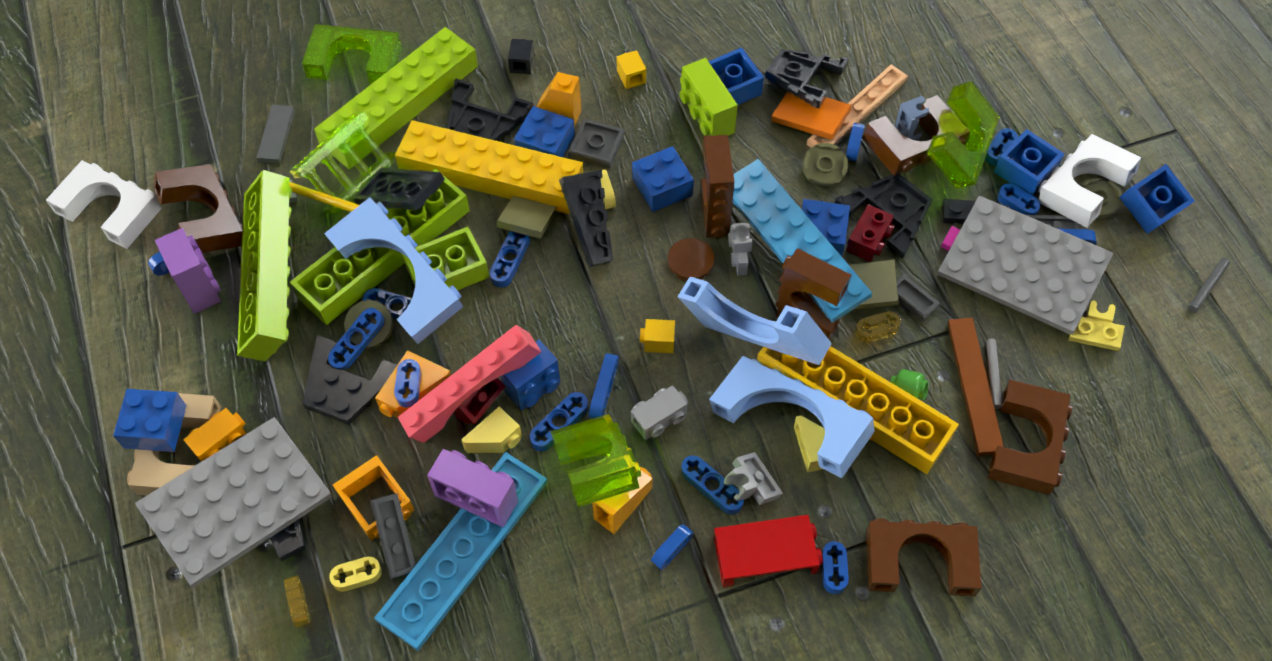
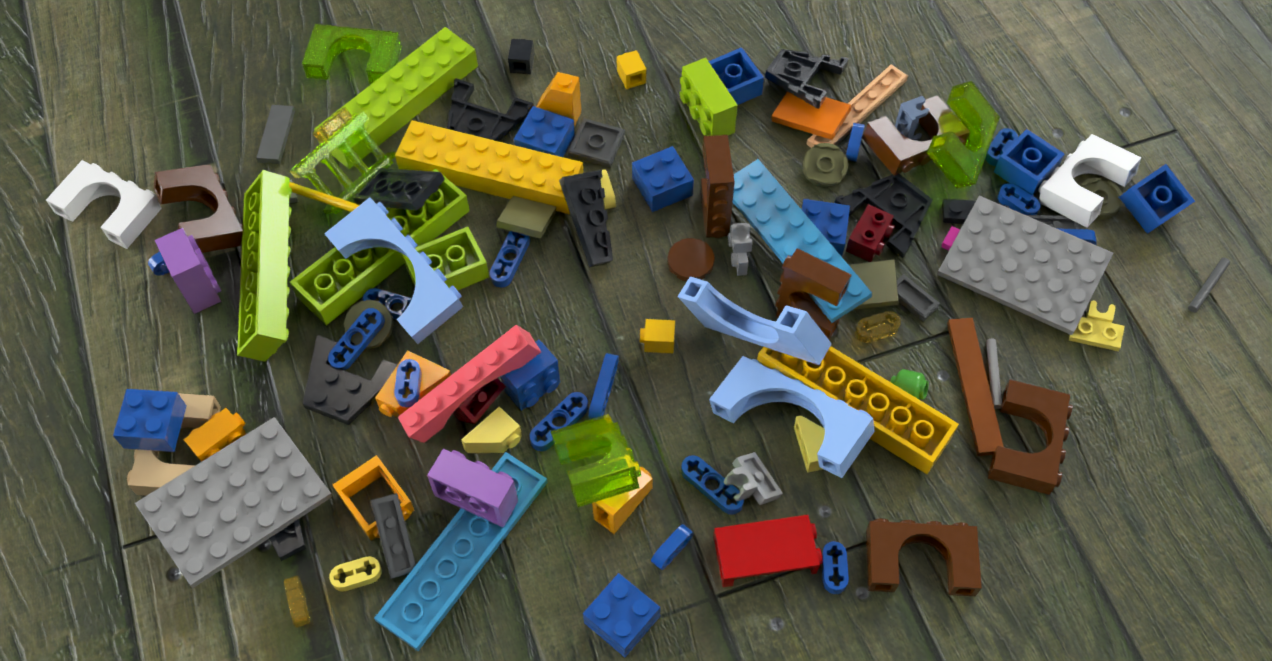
light grey brick [631,385,688,440] -> none
none -> clear yellow beam [313,107,353,143]
none -> blue brick [583,573,660,657]

